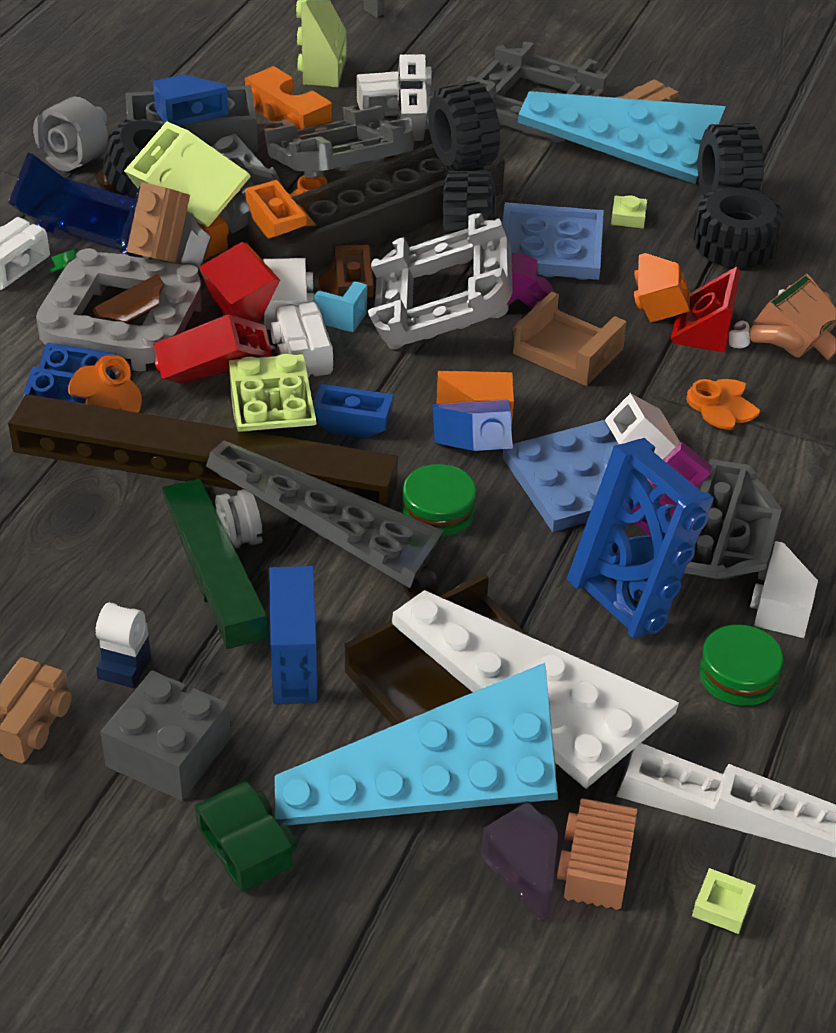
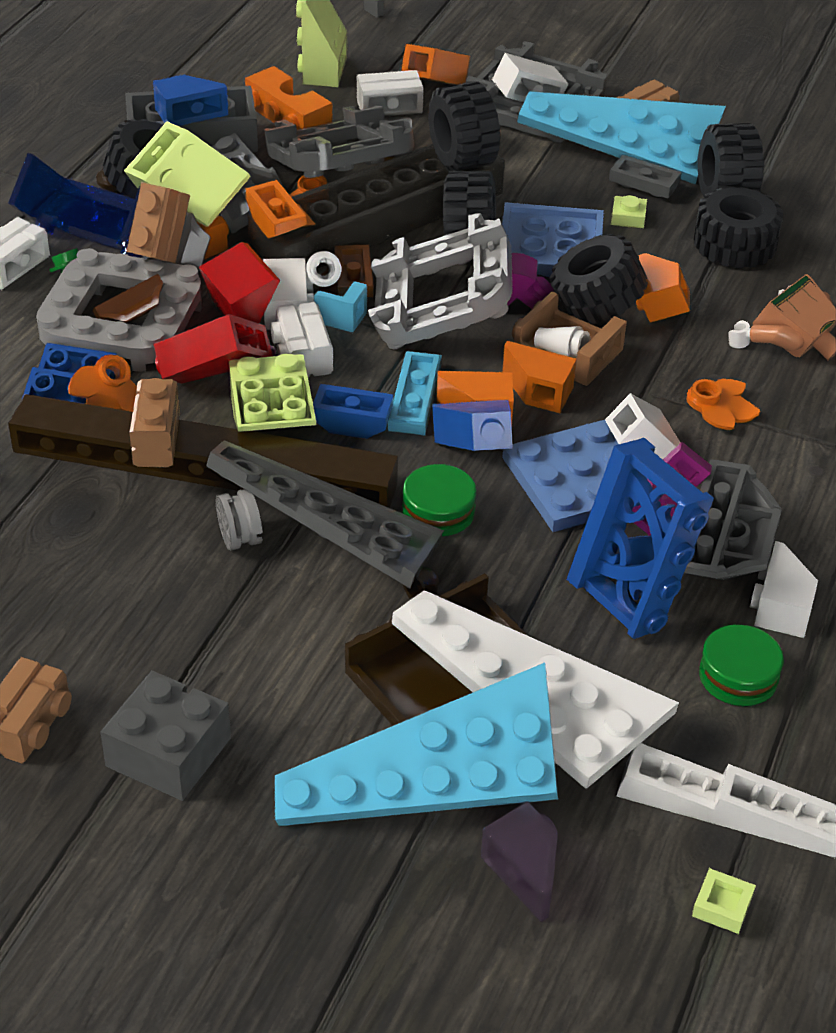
light grey brick [33,97,108,171] -> none
leg [96,602,151,688] -> none
dark green slope [162,479,268,650] -> none
dark green brick [195,781,296,892] -> none
blue window [269,566,317,704] -> none
white piece [397,54,432,141] -> none
nougat brick [557,798,637,910] -> none
red slope [670,267,741,353] -> none
none -> medium nougat brick [129,378,180,467]
none -> white cone [306,251,341,287]
none -> medium azure tile [388,351,442,435]
none -> orange slope [401,44,470,85]
none -> white brick [492,53,569,102]
none -> orange slope [503,341,577,413]
none -> white cone [534,326,591,359]
none -> black tyre [550,234,648,324]
none -> dark grey plate [609,155,682,198]

